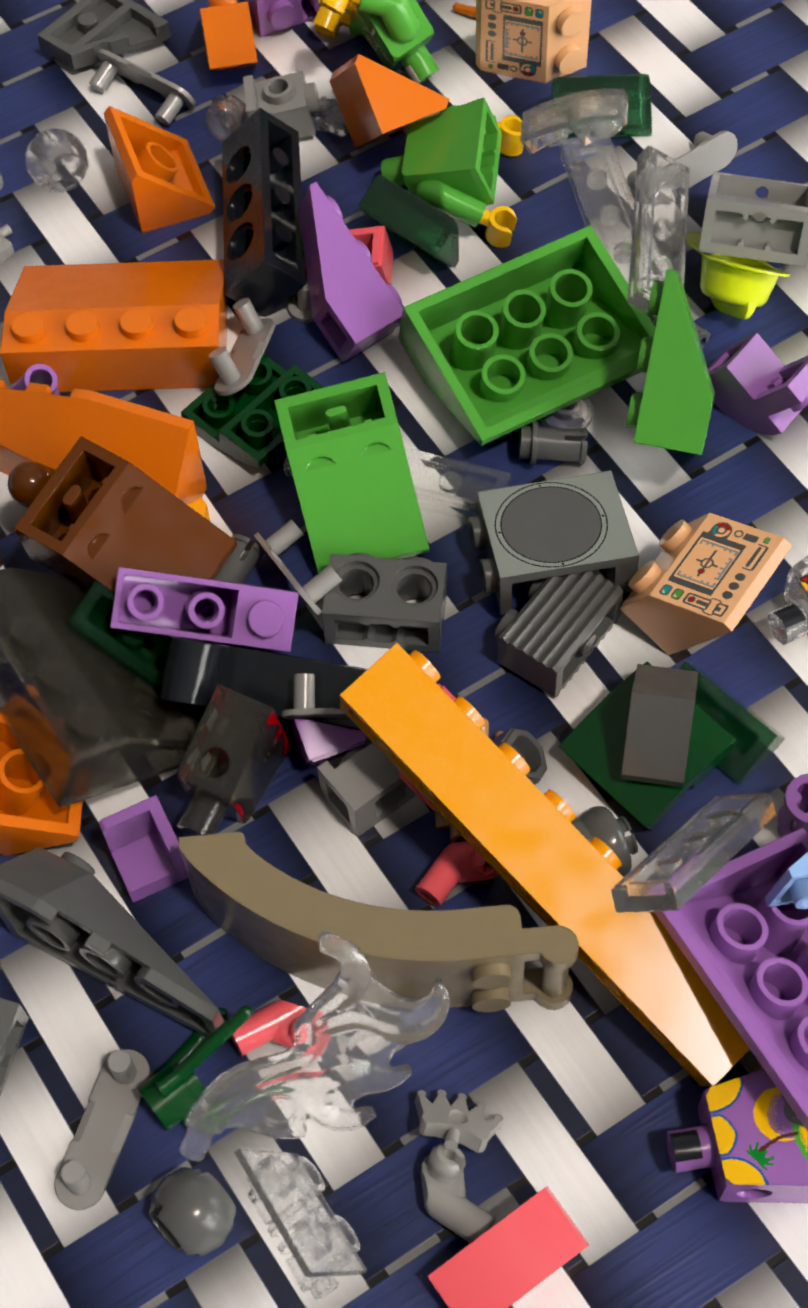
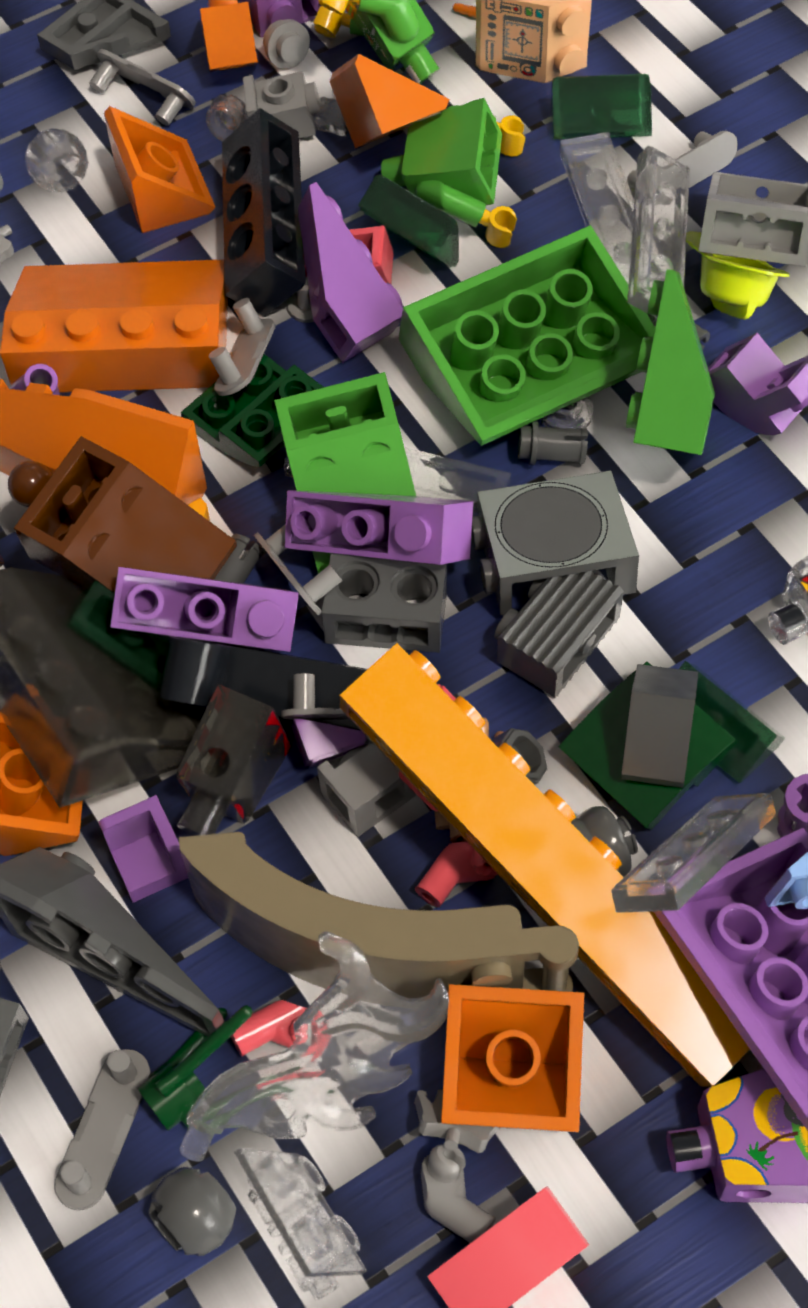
clear slope [520,89,628,154] -> none
light nougat slope [619,513,792,655] -> none
none -> light grey plate [263,19,310,69]
none -> medium lavender slope [285,490,473,565]
none -> orange slope [441,984,584,1132]

